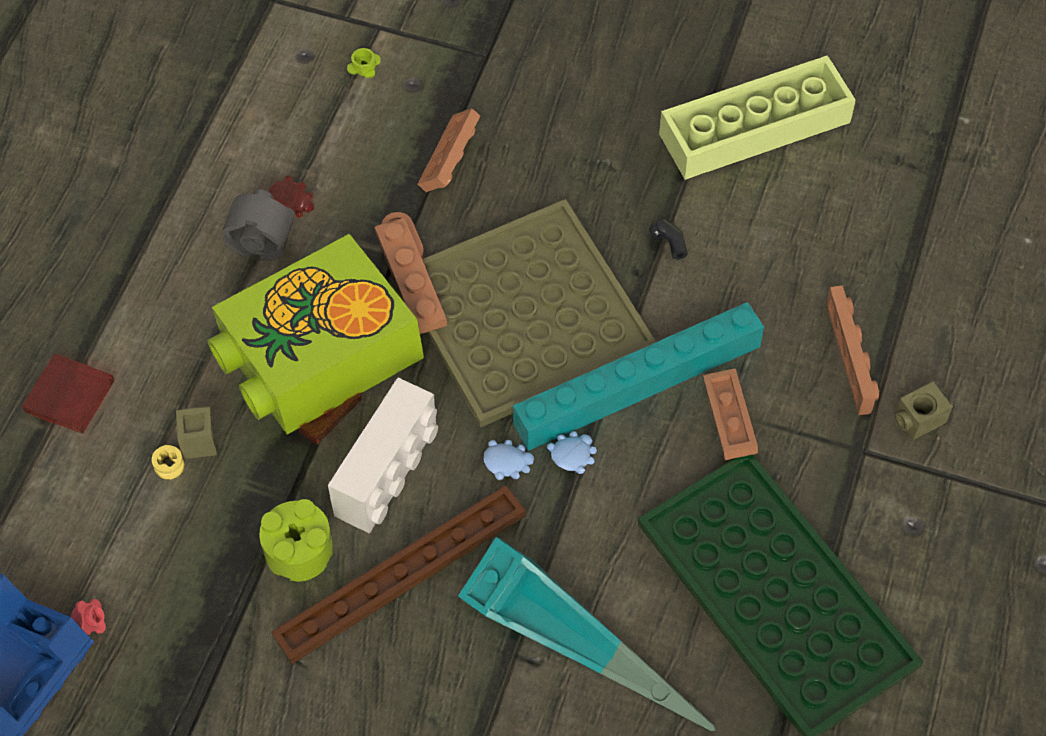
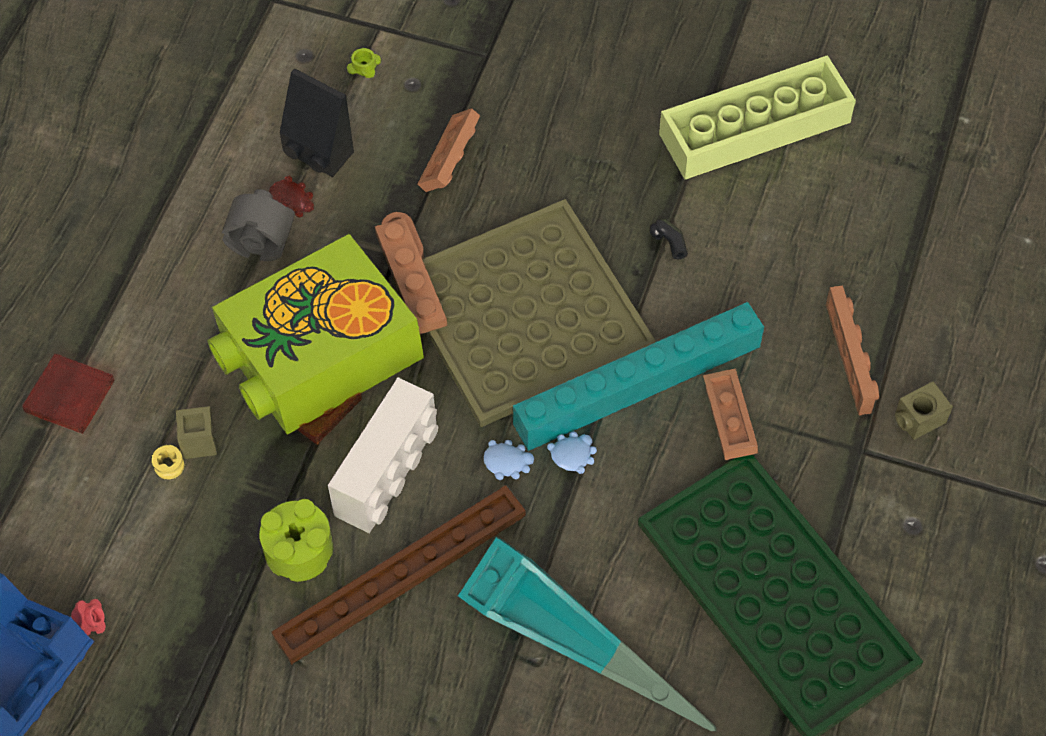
none -> black slope [279,68,354,177]

